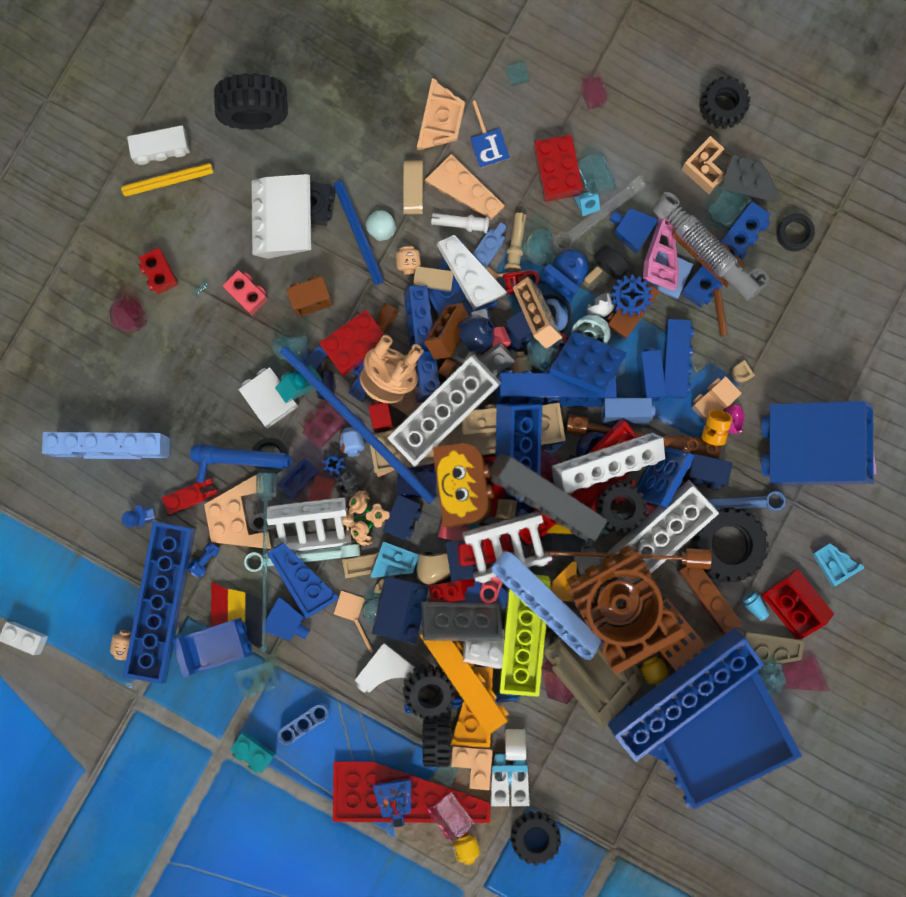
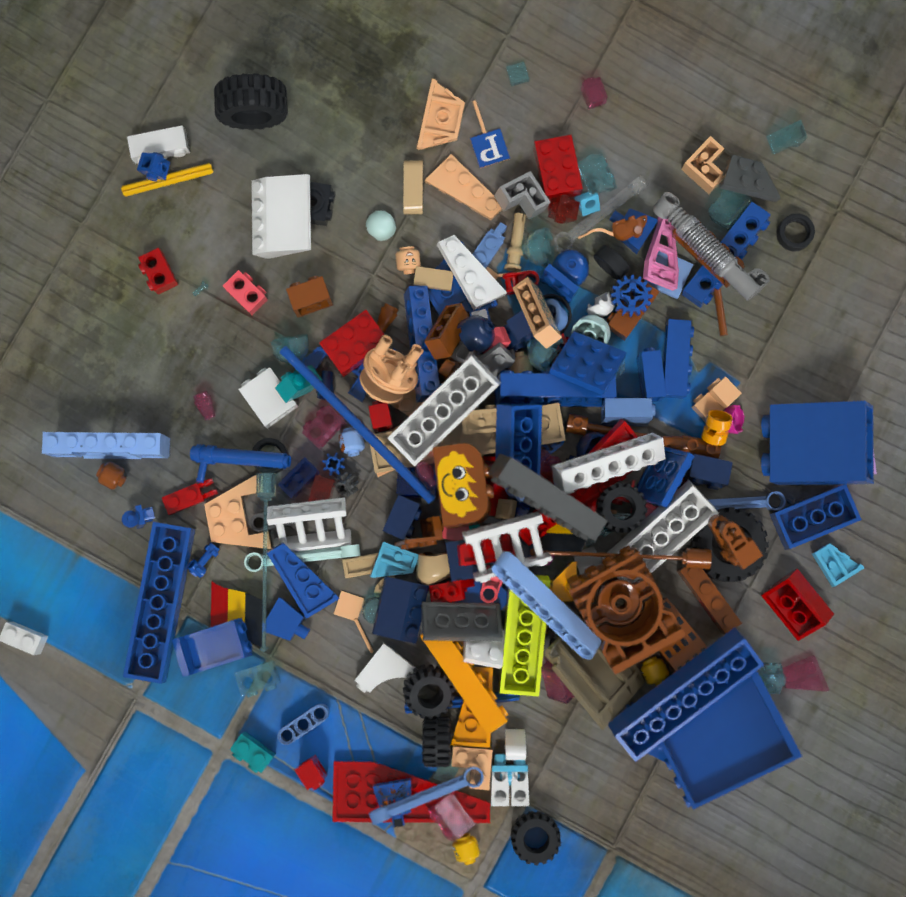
clear pink cylinder [109,294,147,333] -> none
light nougat head [110,630,131,660] -> none
blue axle [334,181,384,285] -> none
light nougat plant [342,490,389,546] -> none
white pin [431,213,489,234] -> none
tan tile [583,267,603,288] -> none
black tyre [699,76,751,129] -> none
tan tile [731,360,755,383] -> none
medium azure cone [742,591,769,621] -> none
dark tan wing [744,631,805,667] -> none
none -> dark orange head [96,461,127,490]
none -> blue brick [137,152,171,182]
none -> clear pink cone [193,391,216,420]
none -> red brick [295,754,328,791]
none -> medium blue piece [369,766,484,825]
none -> dark orange bracket [395,516,444,550]
none -> clear pink cylinder [416,461,437,488]
none -> light grey brick [494,171,551,219]
none -> clear red brick [548,195,580,224]
none -> dark orange animal [578,215,647,241]
none -> dark orange brick [708,514,763,569]
none -> clear light blue slope [766,120,808,154]
none -> blue brick [769,484,862,550]

